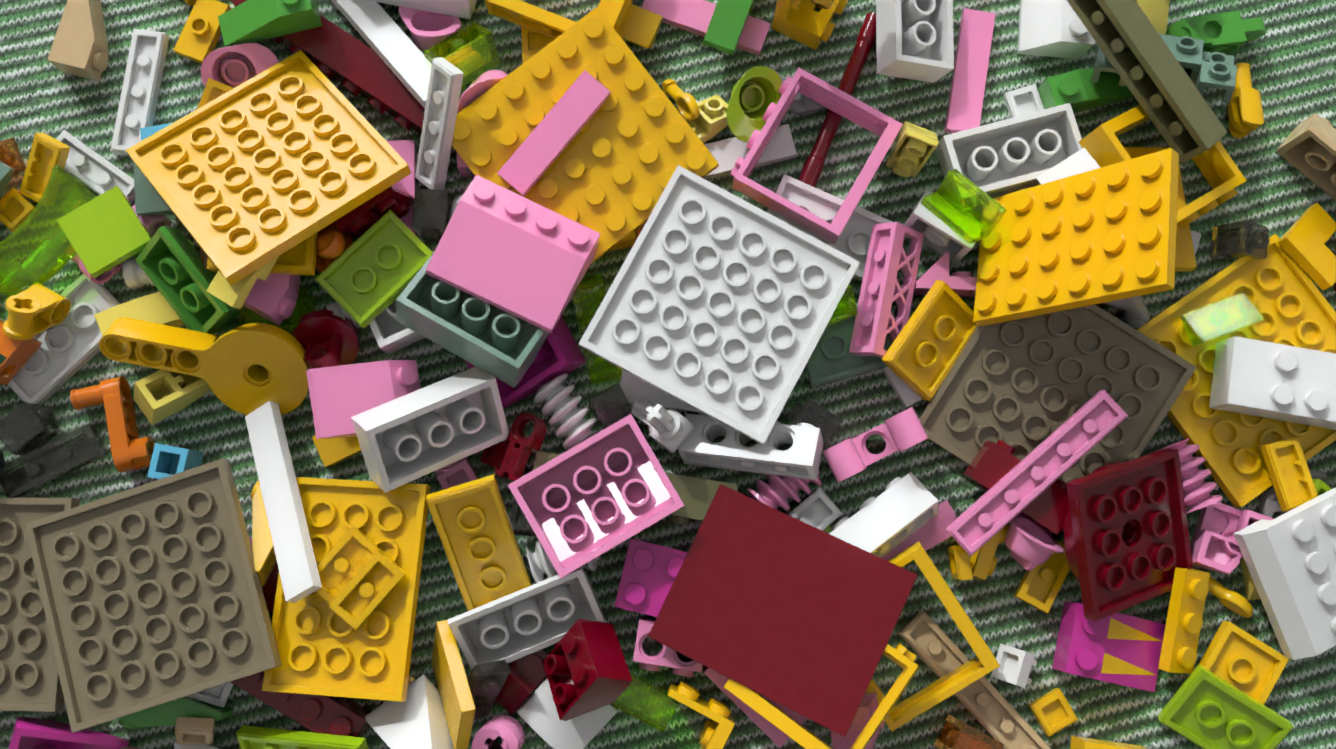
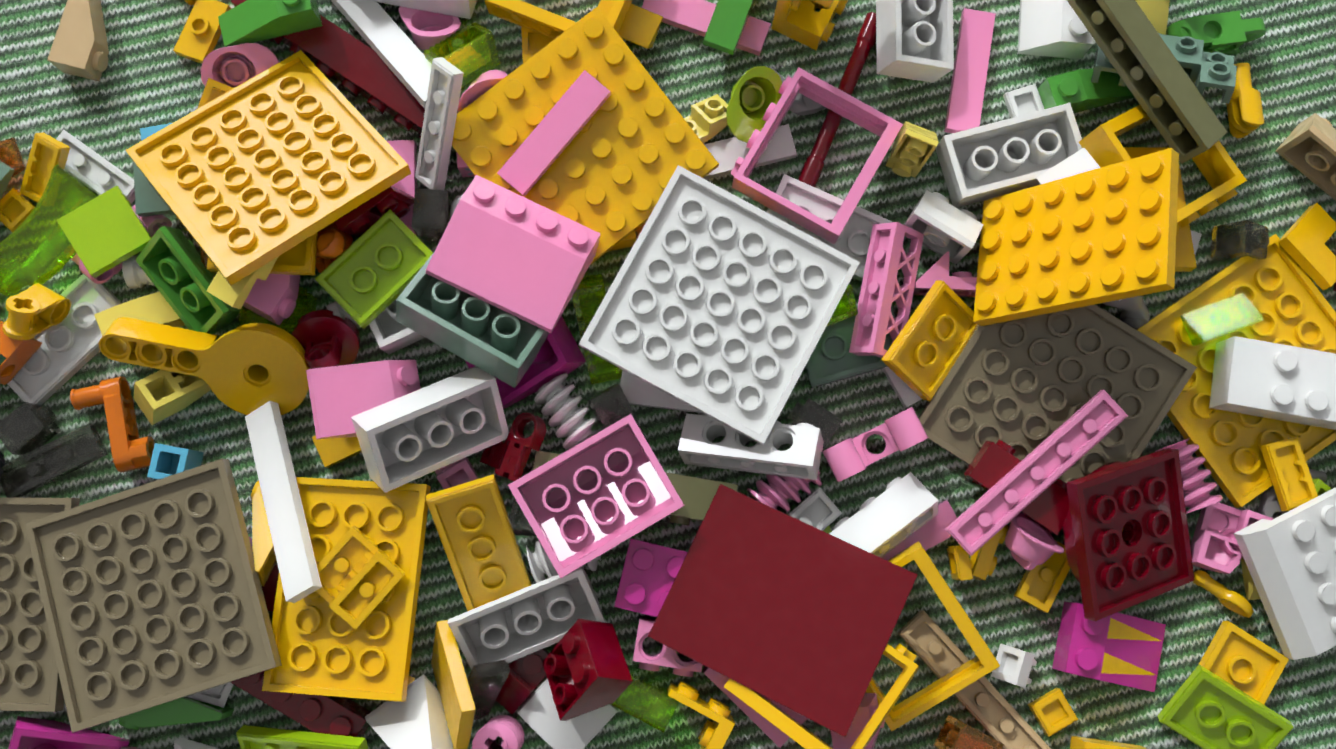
white tile [110,29,169,156] -> none
tan tile [175,717,215,745] -> none
white axle [631,398,694,453] -> none
yellow piece [662,79,700,121] -> none
clear neon green panel [921,169,1007,244] -> none
yellow plate [1158,567,1210,674] -> none

